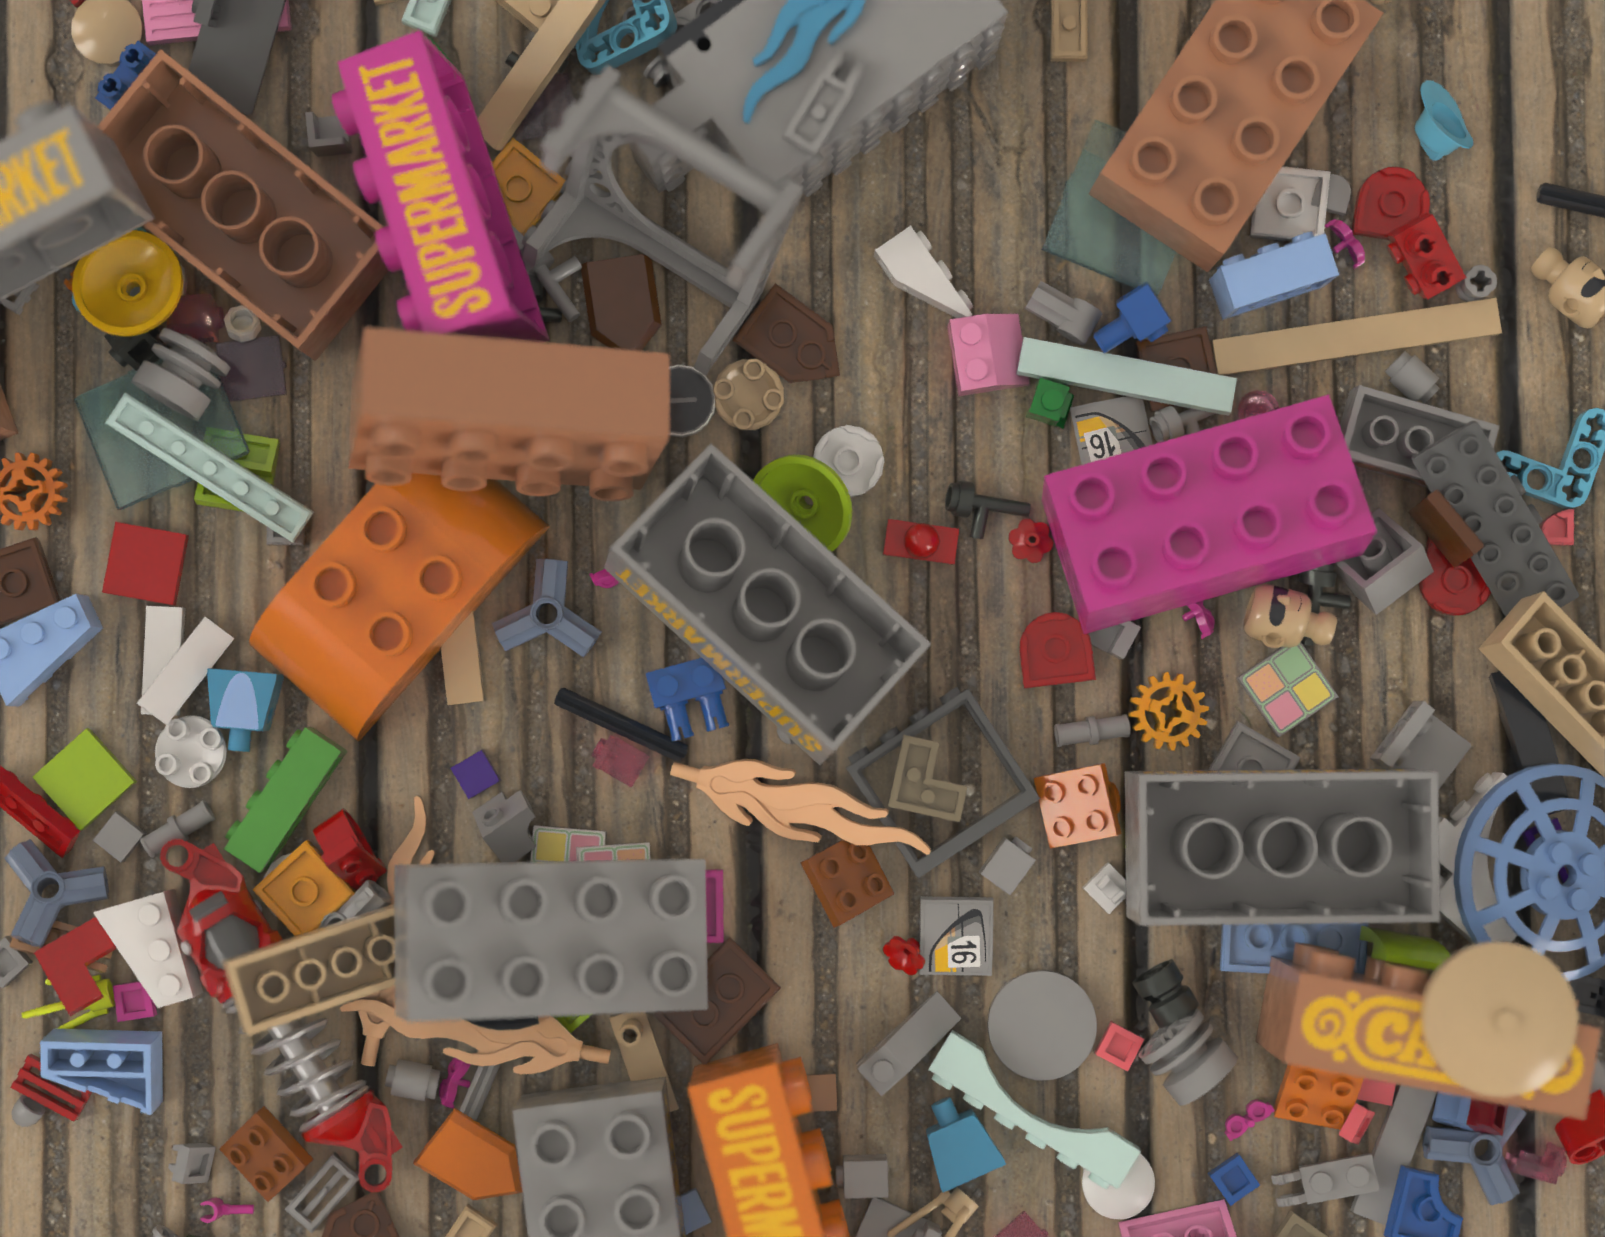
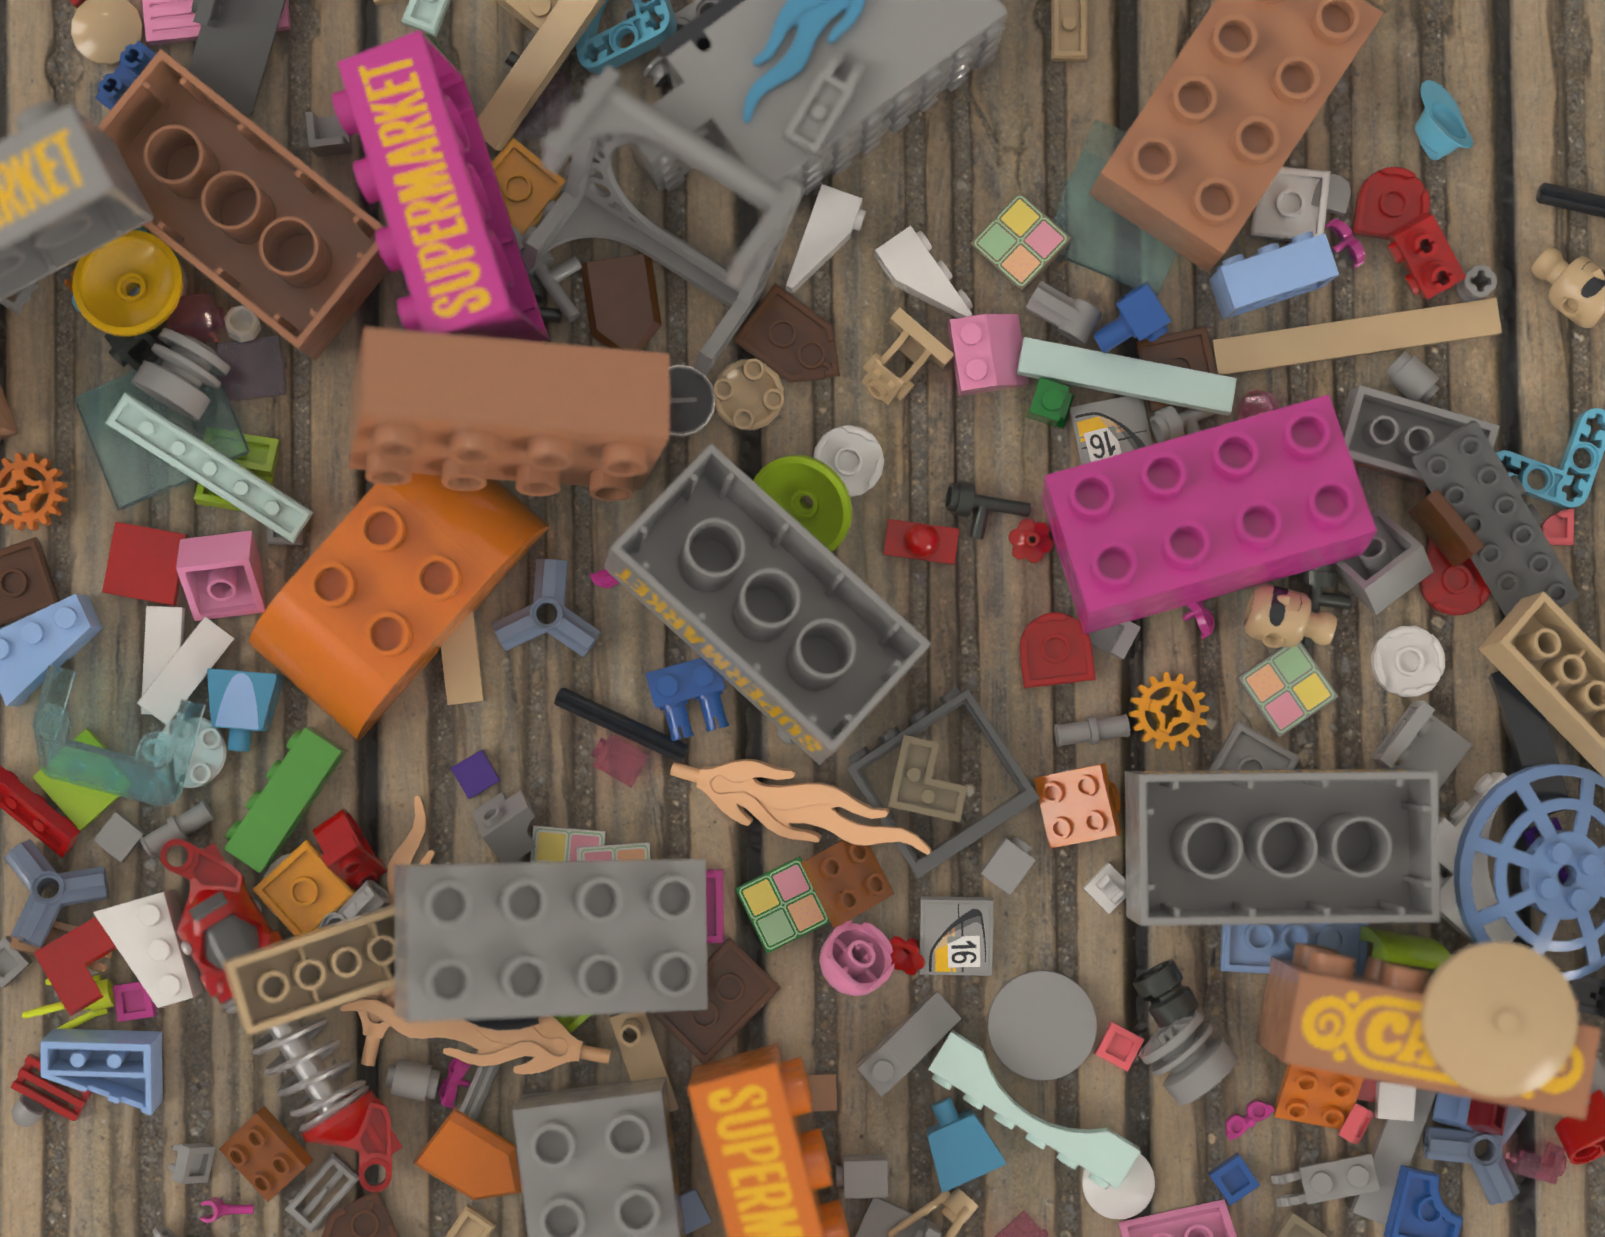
none -> clear light blue windscreen [33,665,206,806]
none -> bright pink slope [176,530,266,621]
none -> tile [735,856,830,954]
none -> white slope [786,184,867,294]
none -> bright pink cylinder [819,921,894,996]
none -> tan tile [861,307,954,405]
none -> tile [970,191,1072,293]
none -> white tile [1371,626,1445,697]
none -> white tile [1374,1080,1416,1121]

